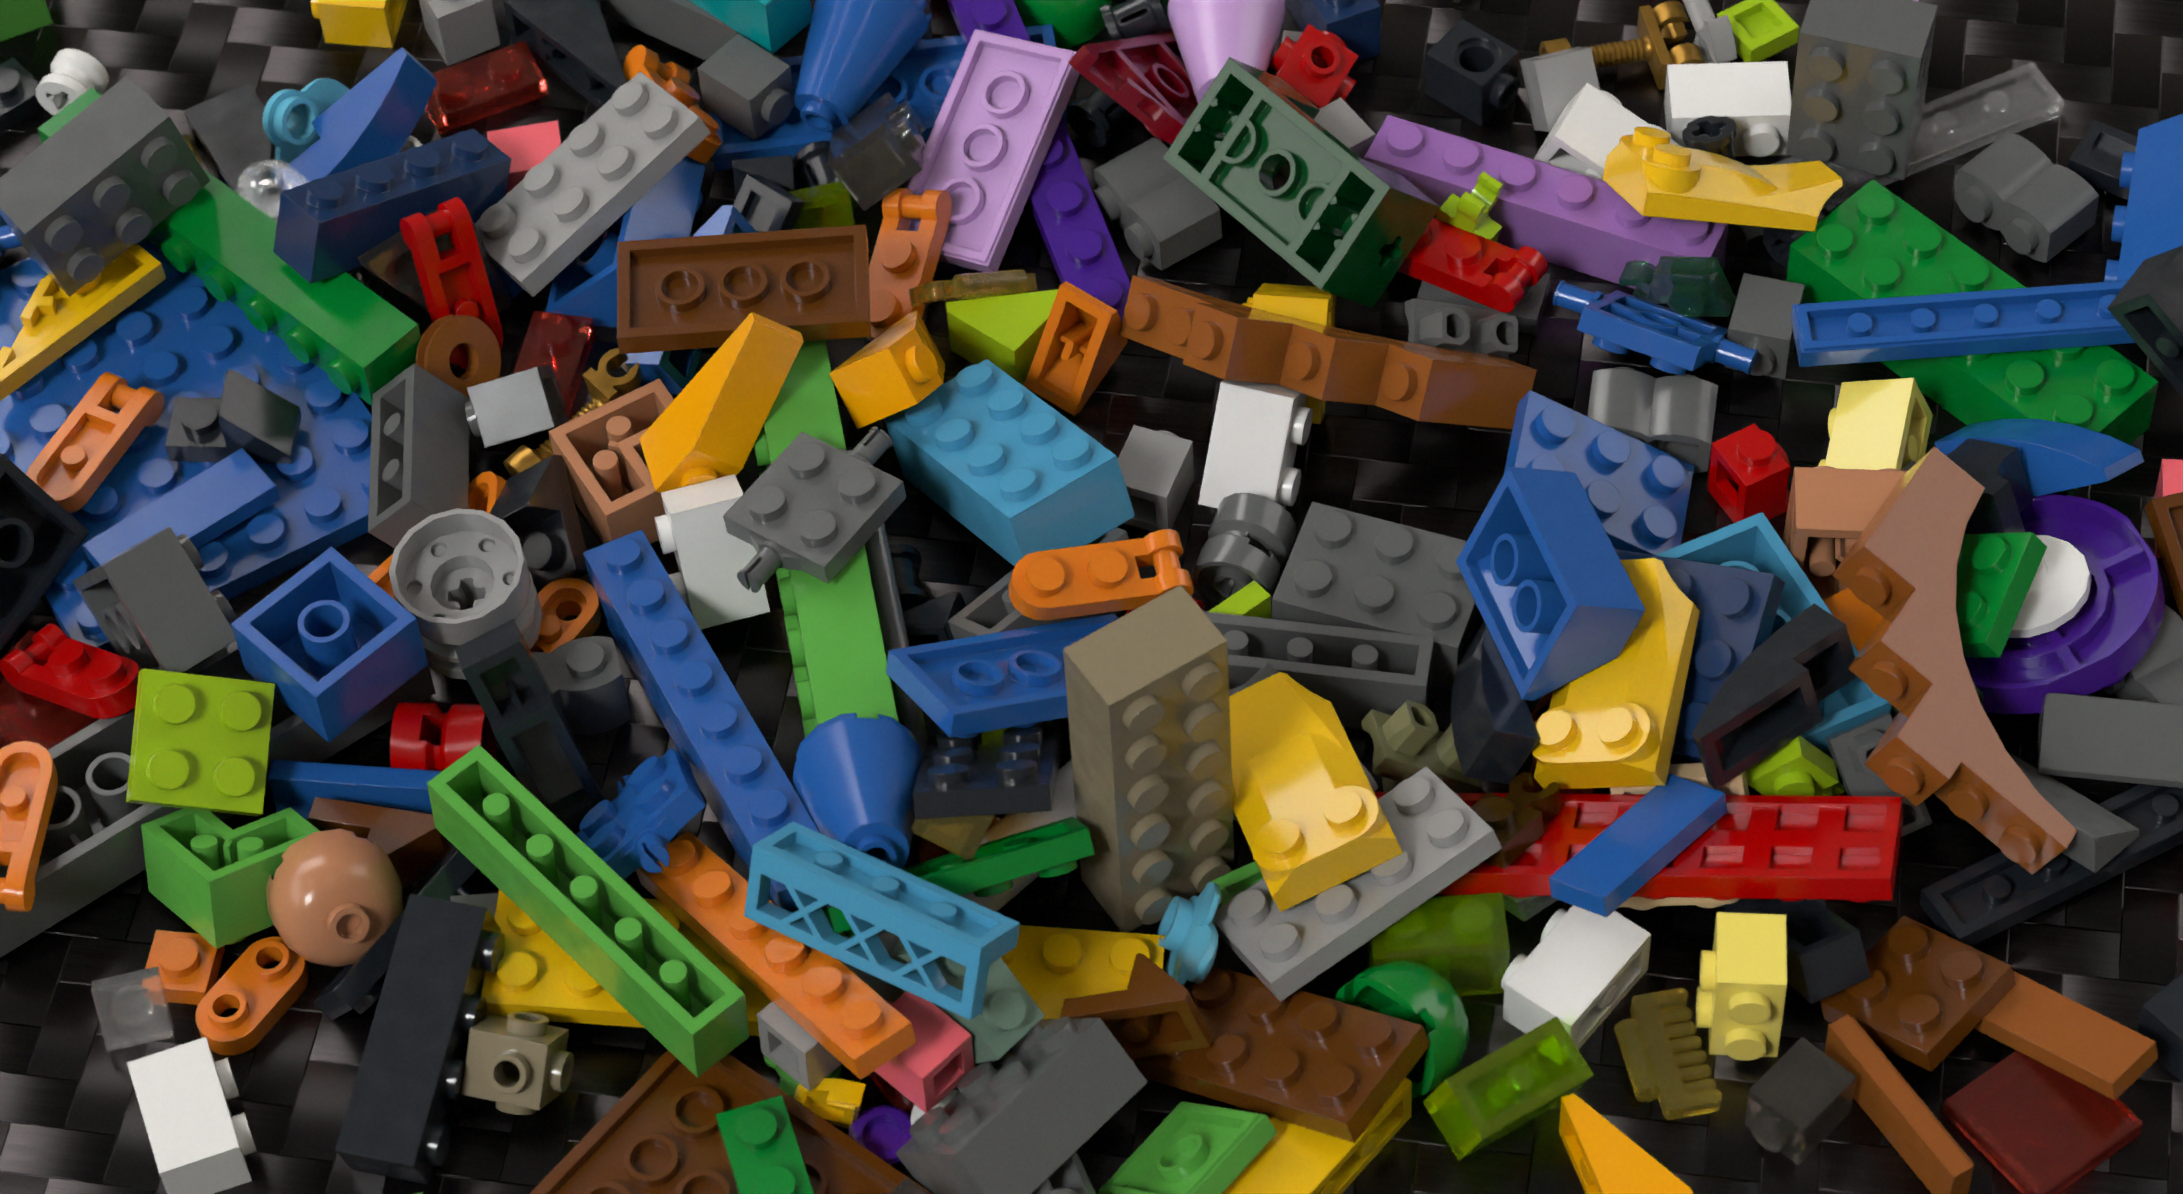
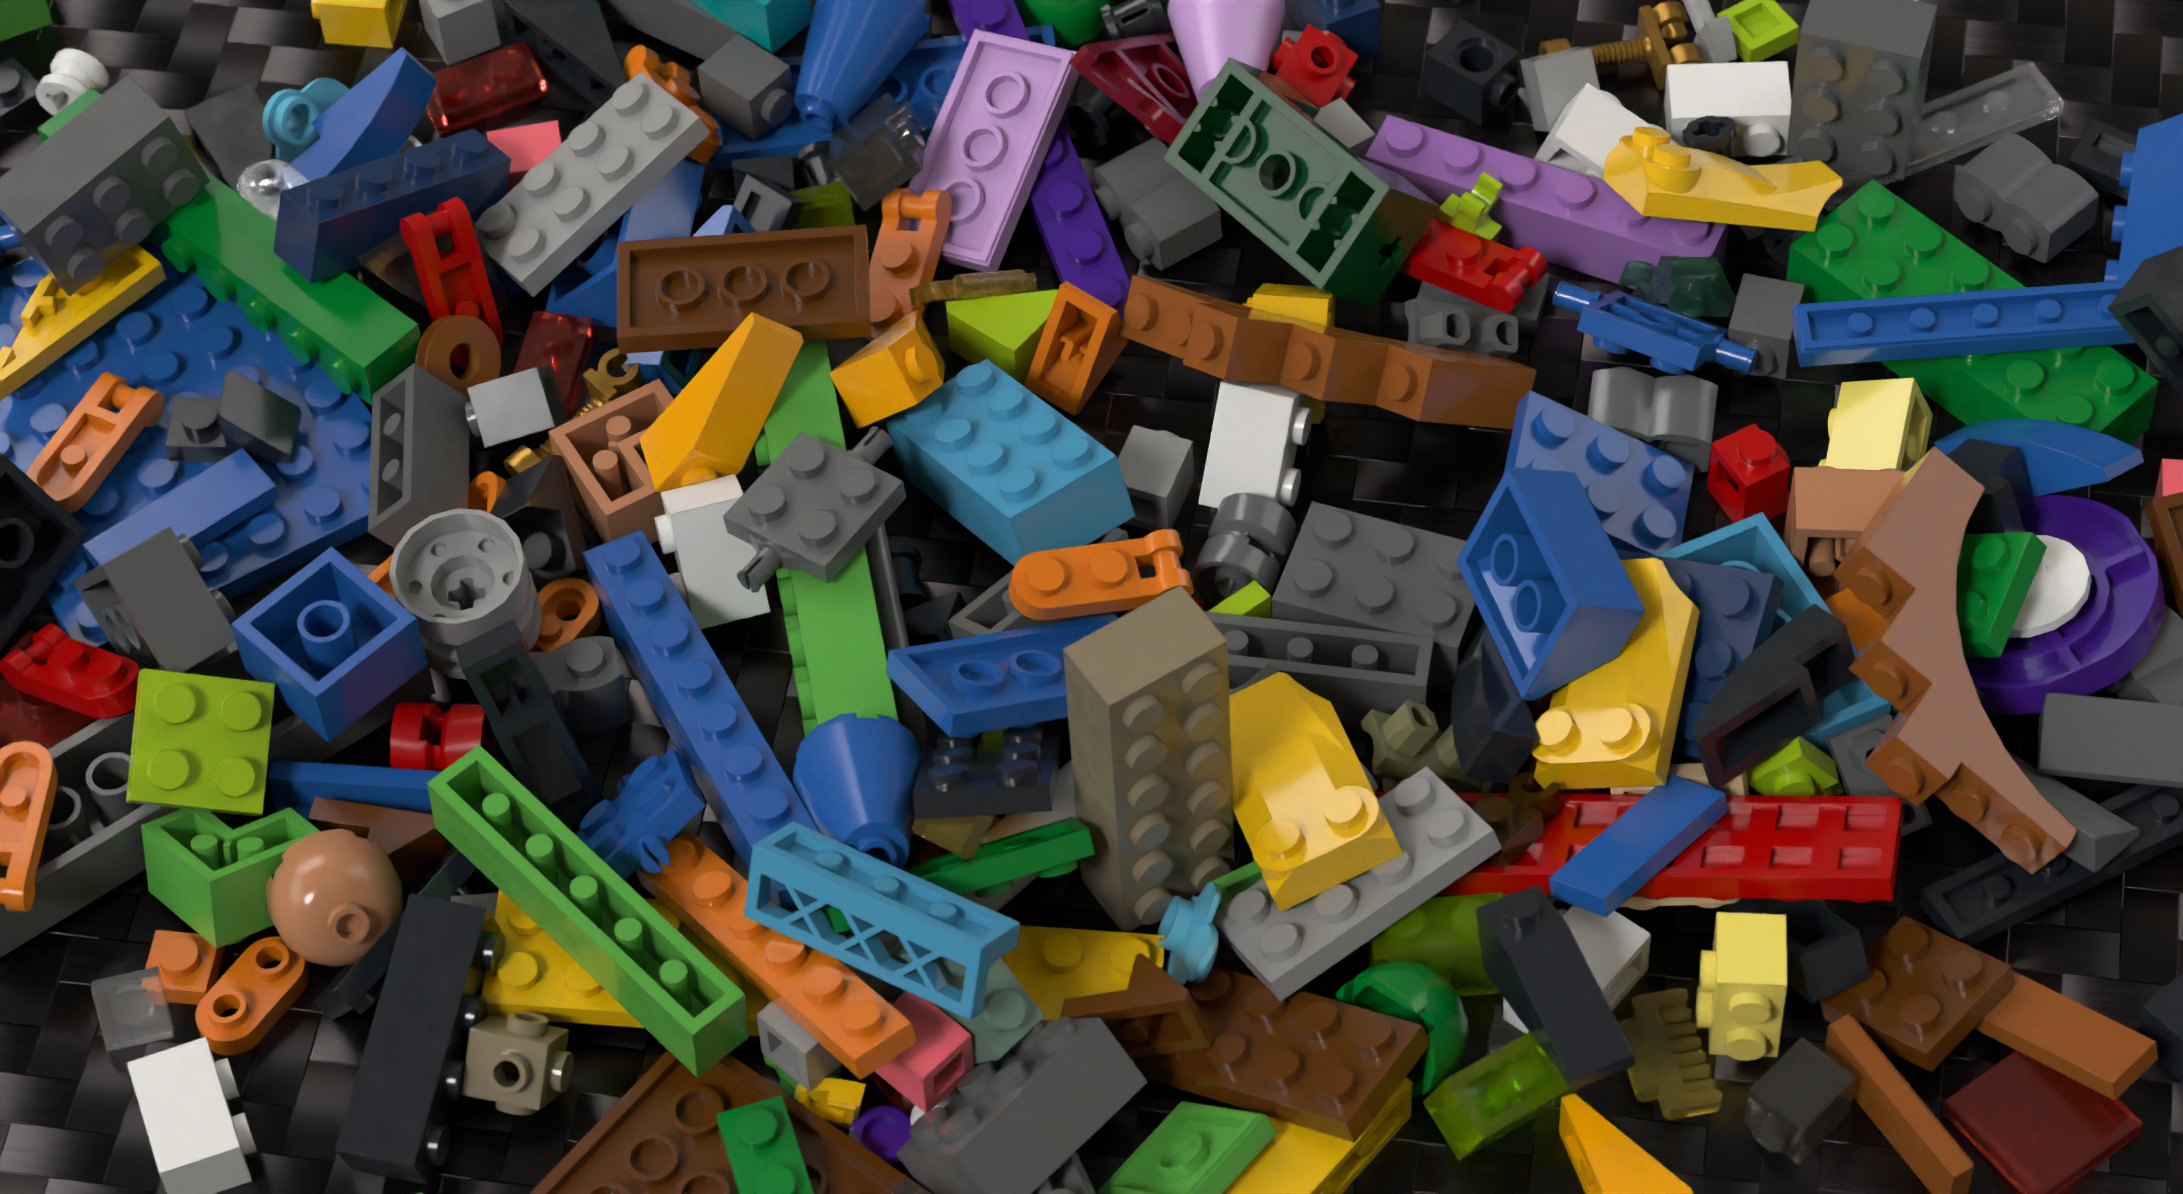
none -> black slope [1475,885,1636,1090]

